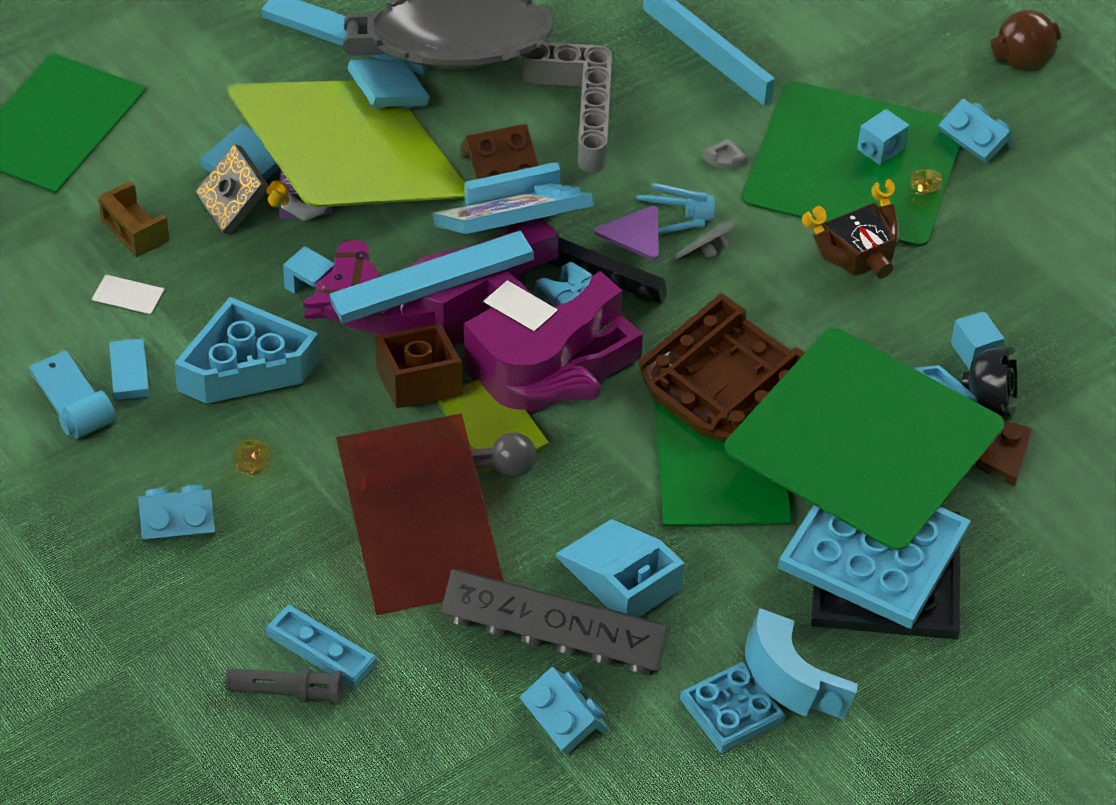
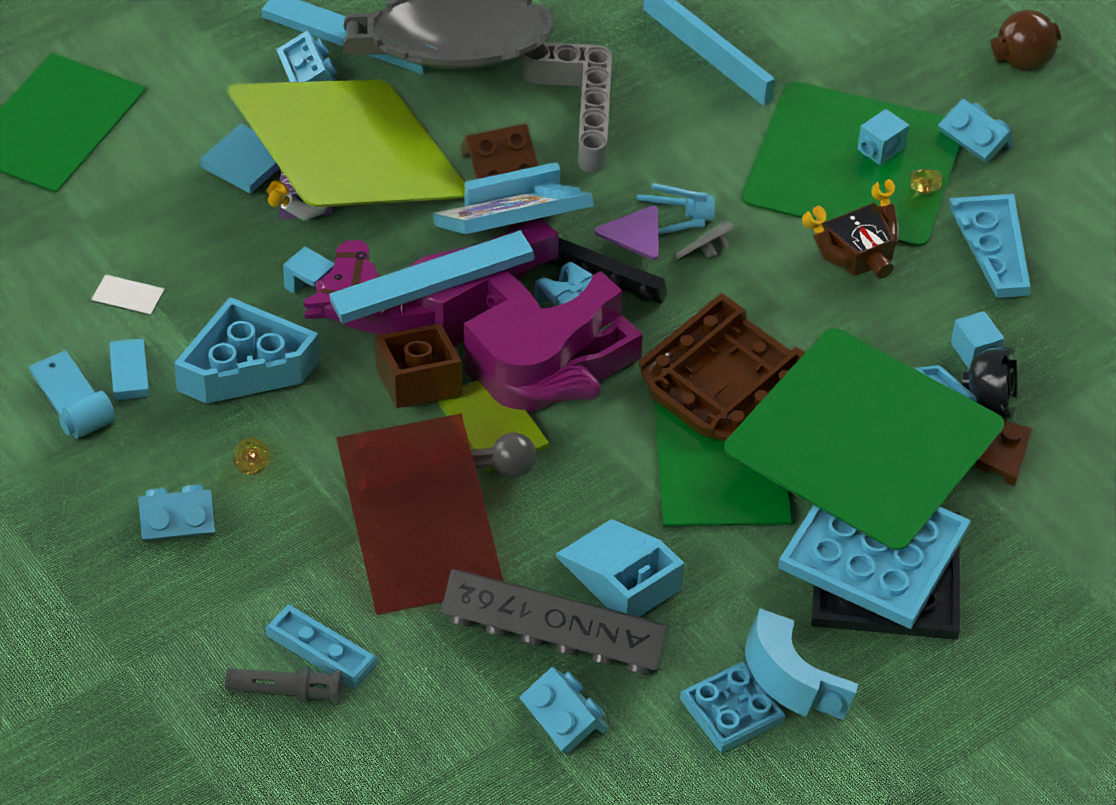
pearl gold panel [98,181,170,257] -> none
plate [195,143,269,235] -> none
medium azure tile [347,59,430,109] -> none
white sticker [483,281,558,331] -> none
light grey tile [703,139,748,169] -> none
none -> medium azure bracket [276,30,338,82]
none -> medium azure wing [949,194,1030,298]

